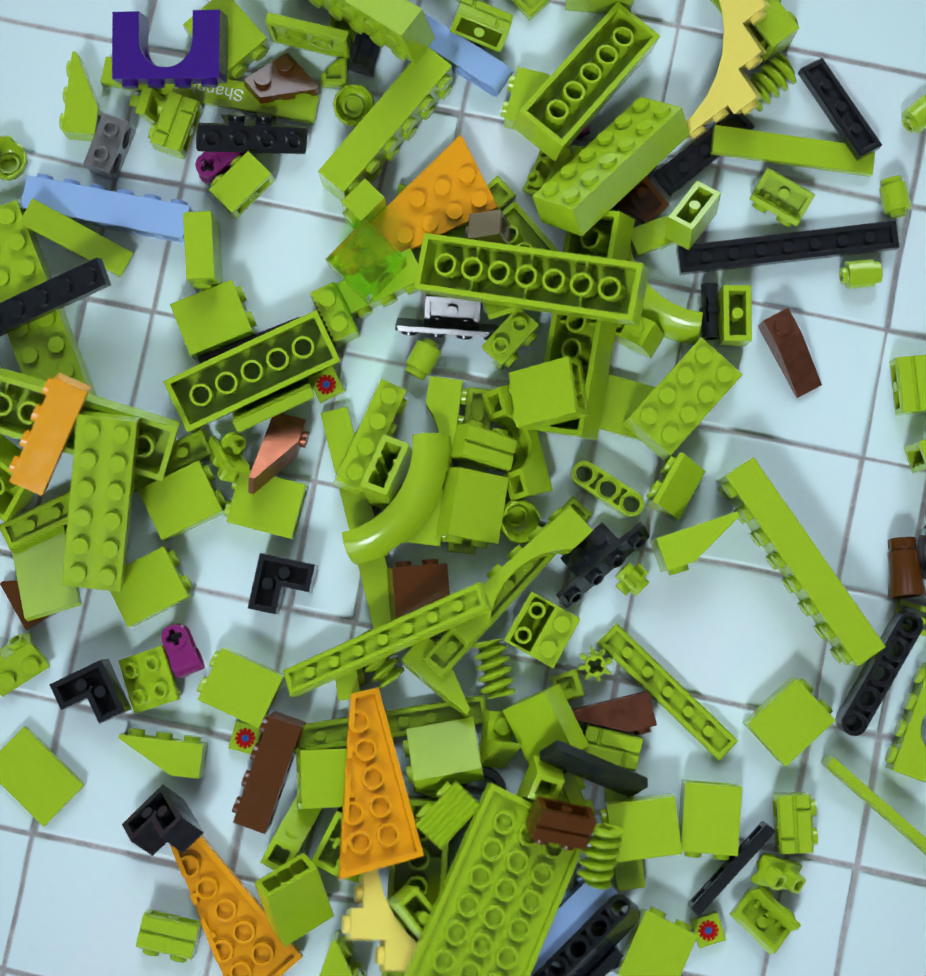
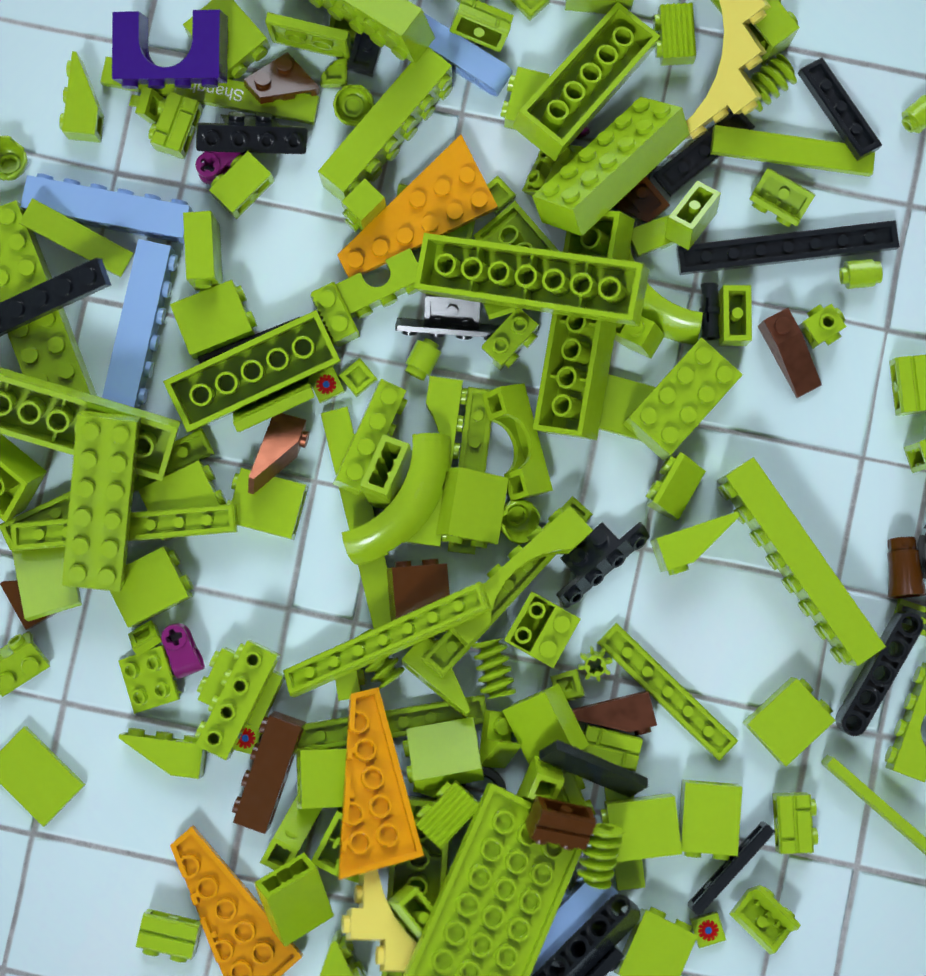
light orange brick [8,372,91,496] -> none
black brick [49,659,132,724] -> none
flat silver brick [83,113,136,181] -> none
black brick [122,784,204,856] -> none
lime hips [208,432,250,482] -> none
black brick [247,553,318,614] -> none
clear neon green brick [326,219,407,304] -> none
lime brick [451,420,517,472] -> none
dark tan brick [466,209,510,244] -> none
lime brick [508,356,589,431] -> none
lime beam [570,461,644,518] -> none
lime gear [615,562,649,596] -> none
lime hips [751,853,806,894] -> none
lime brick [879,175,912,219] -> none
none -> lime tile [10,504,238,551]
none -> light blue brick [102,239,178,409]
none -> lime tile [128,620,162,656]
none -> lime brick [195,640,281,760]
none -> lime tile [339,358,378,397]
none -> lime brick [653,2,696,66]
none -> lime brick [798,304,847,349]

